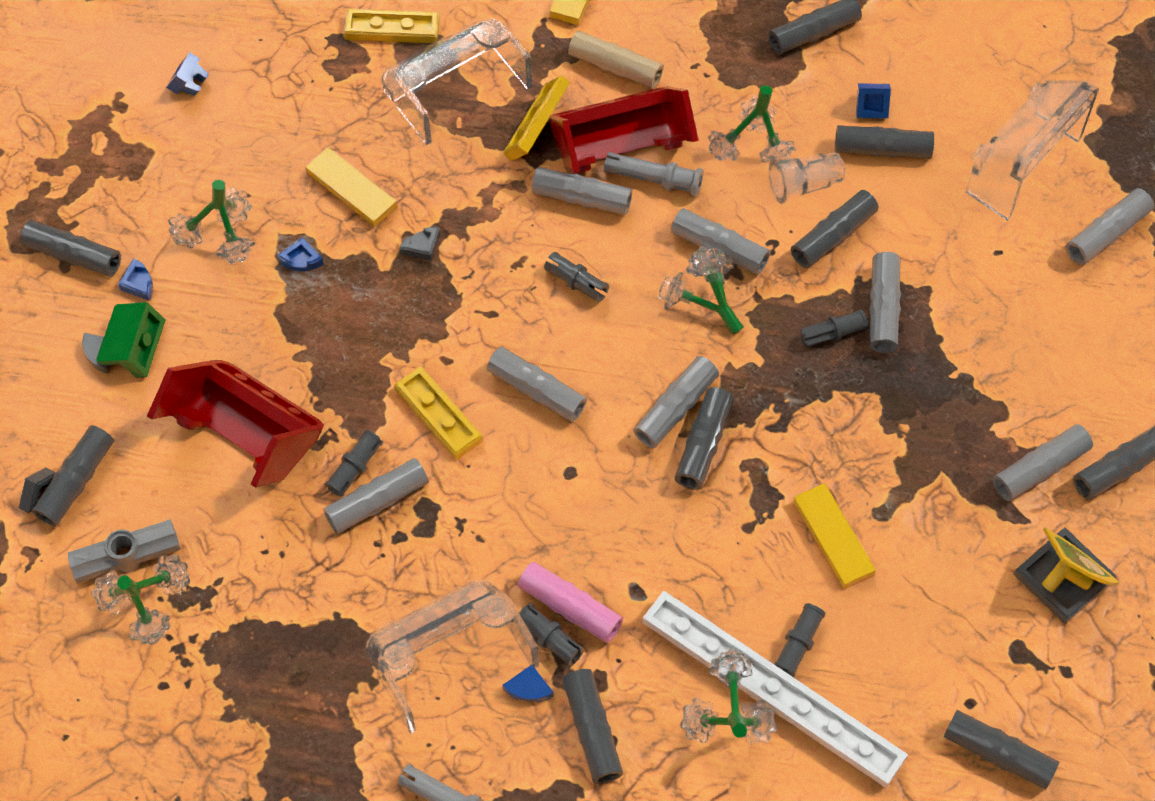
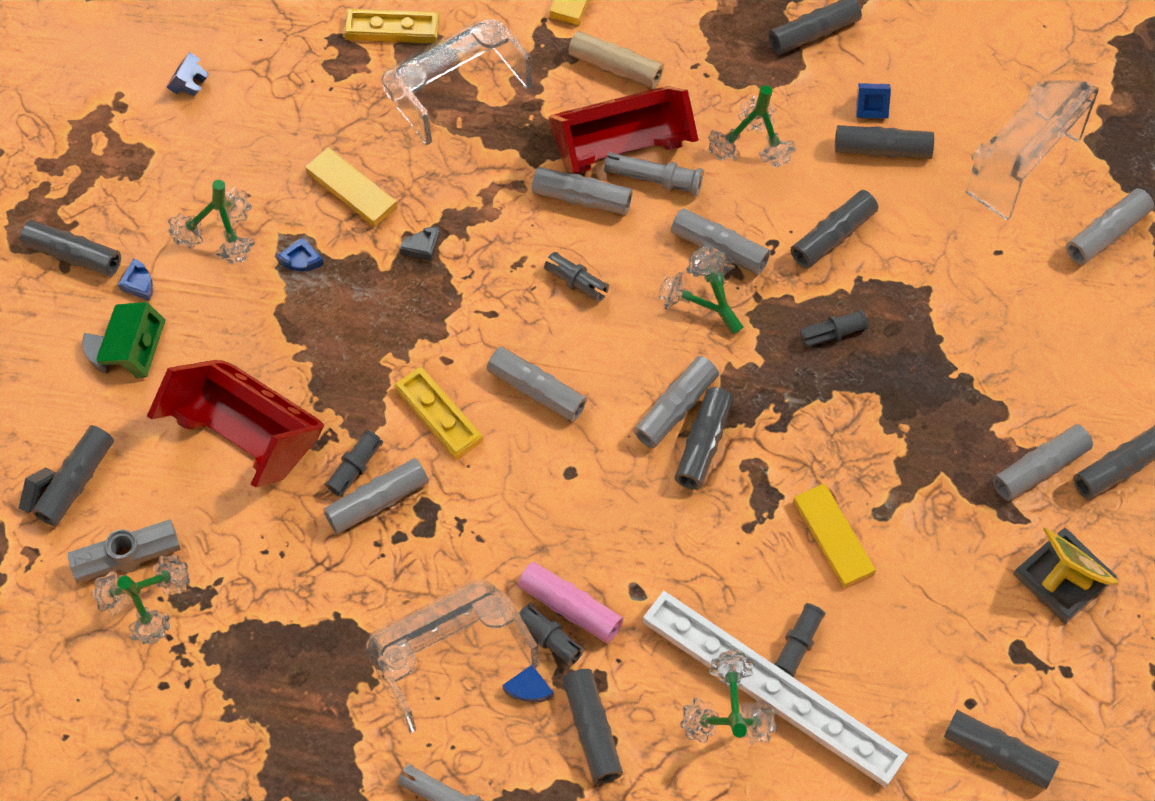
yellow tile [503,75,570,161] -> none
clear plant [768,152,846,204] -> none
light grey axle [869,252,901,353] -> none

